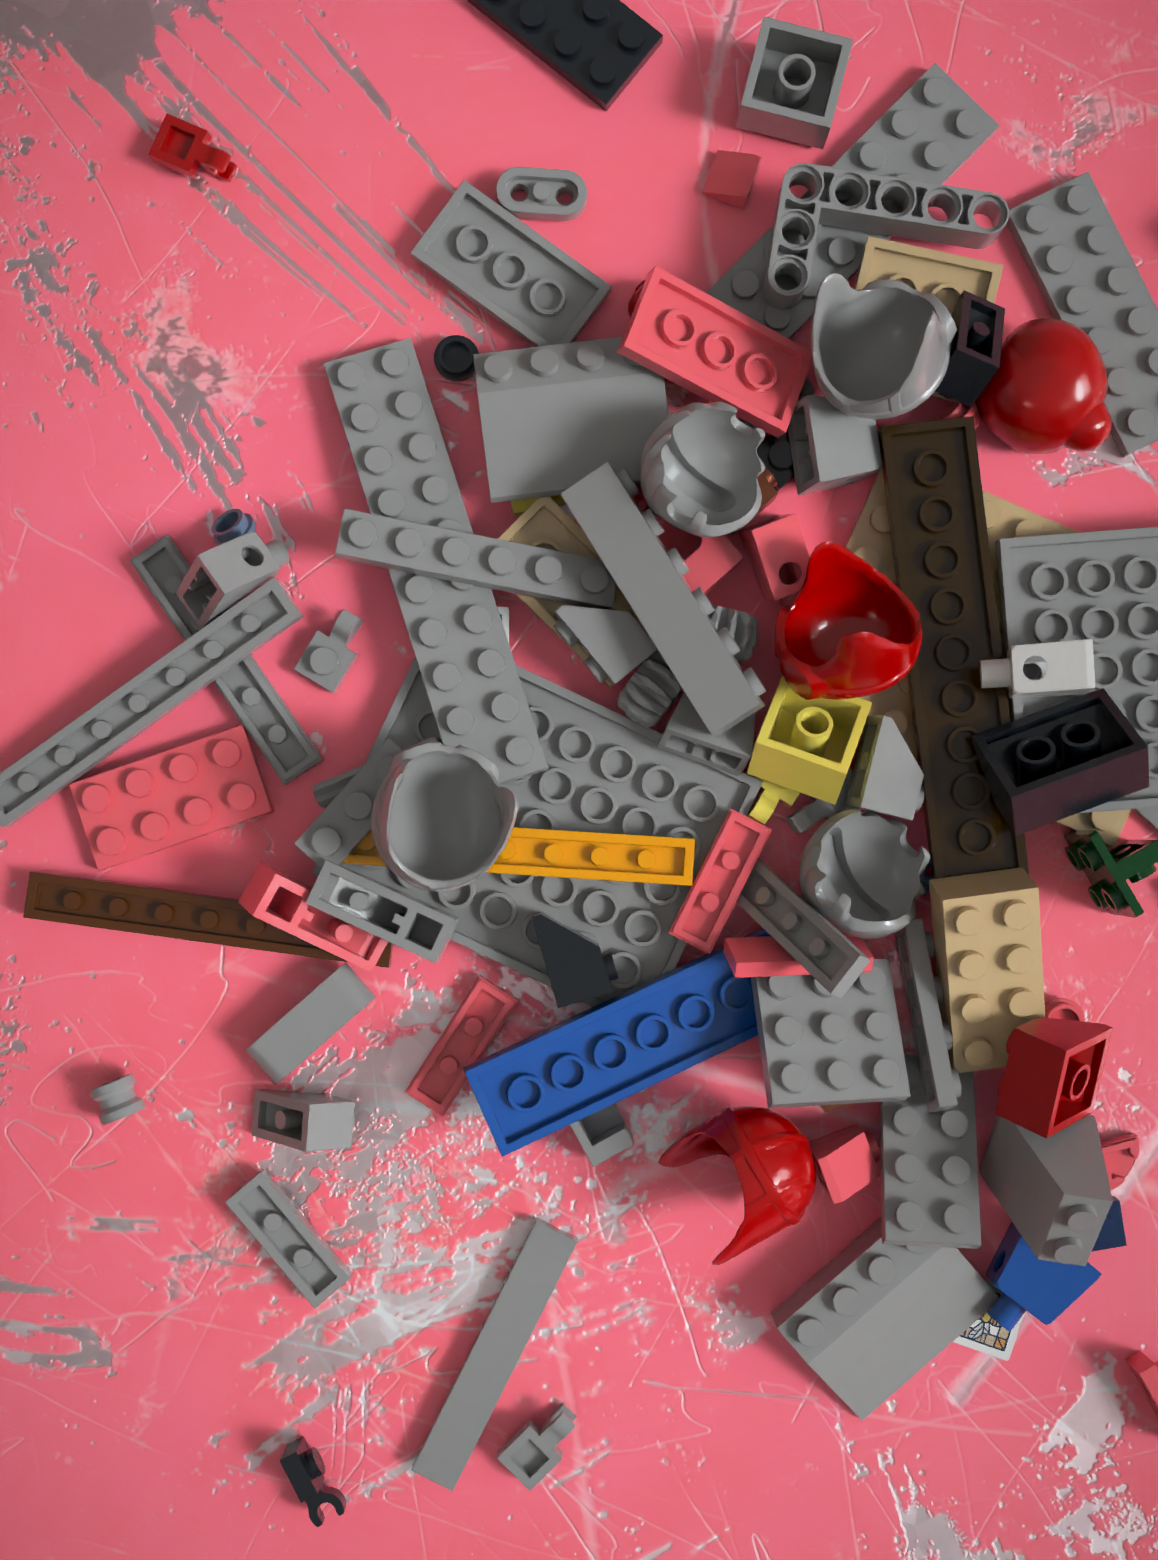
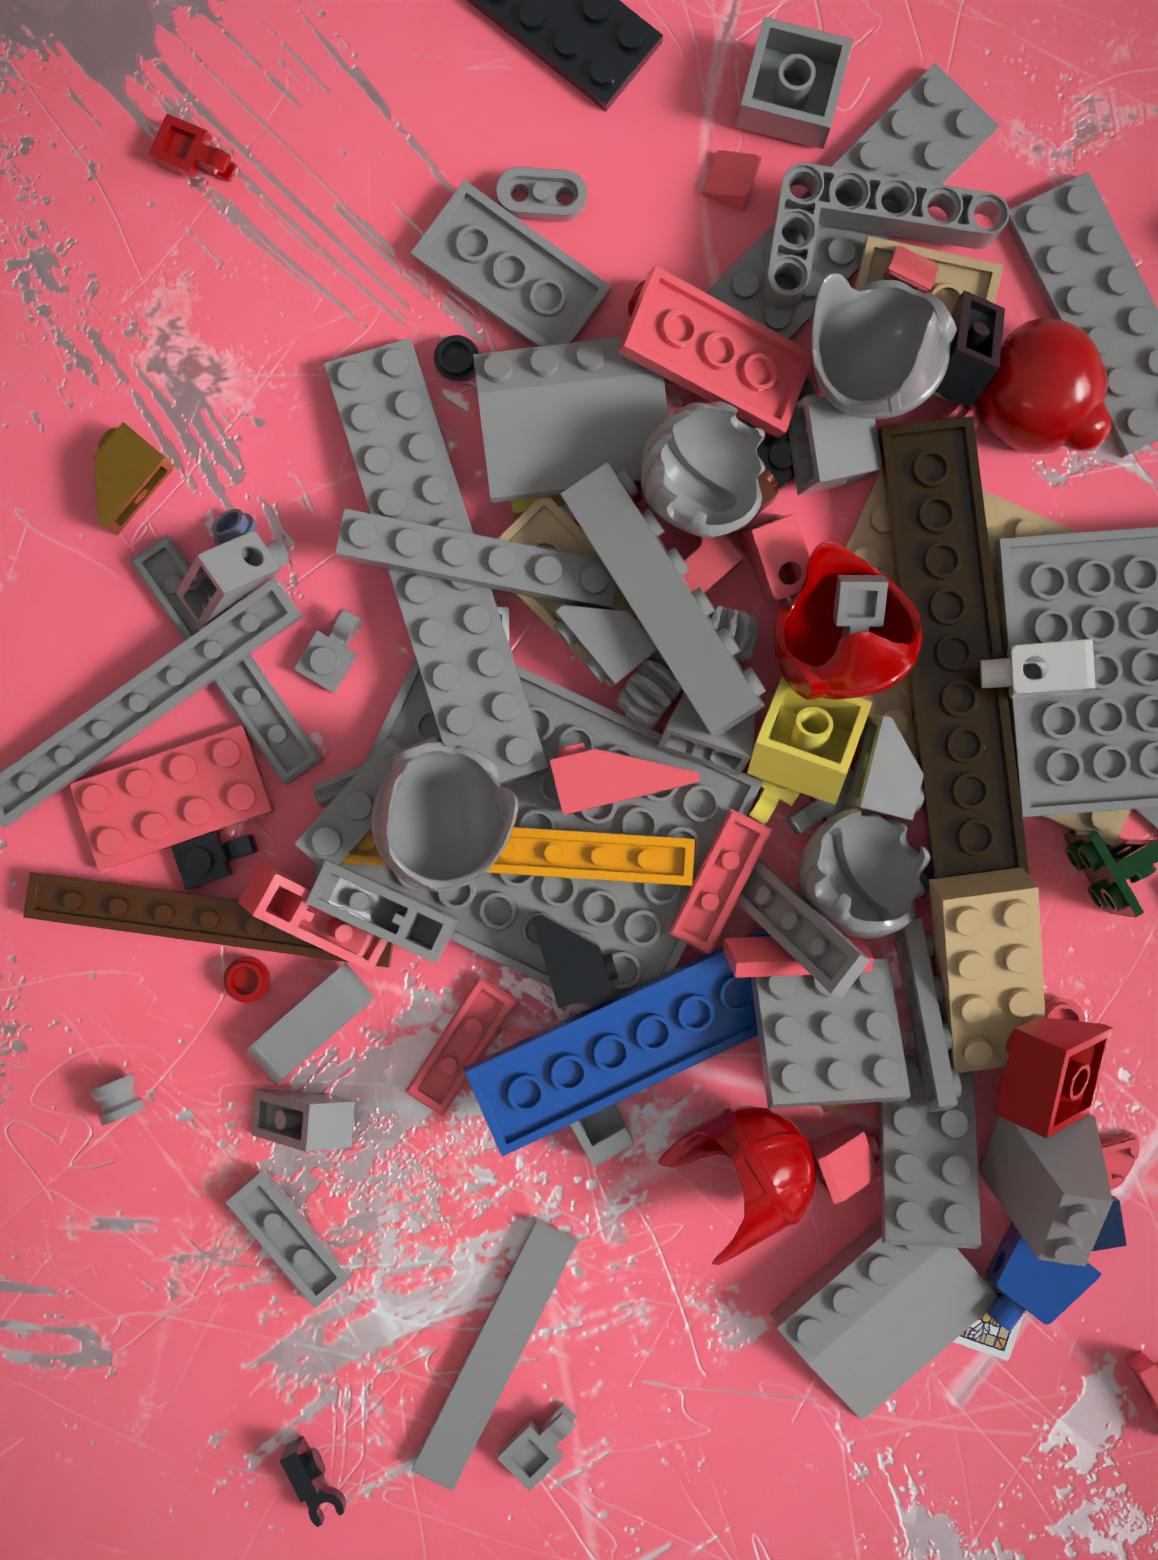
black slope [972,688,1149,836] -> none
none -> pearl gold slope [93,422,176,535]
none -> black plate [171,832,258,890]
none -> red plate [224,956,271,1003]
none -> coral slope [550,743,700,815]
none -> light grey plate [833,575,888,637]
none -> coral slope [882,246,938,293]

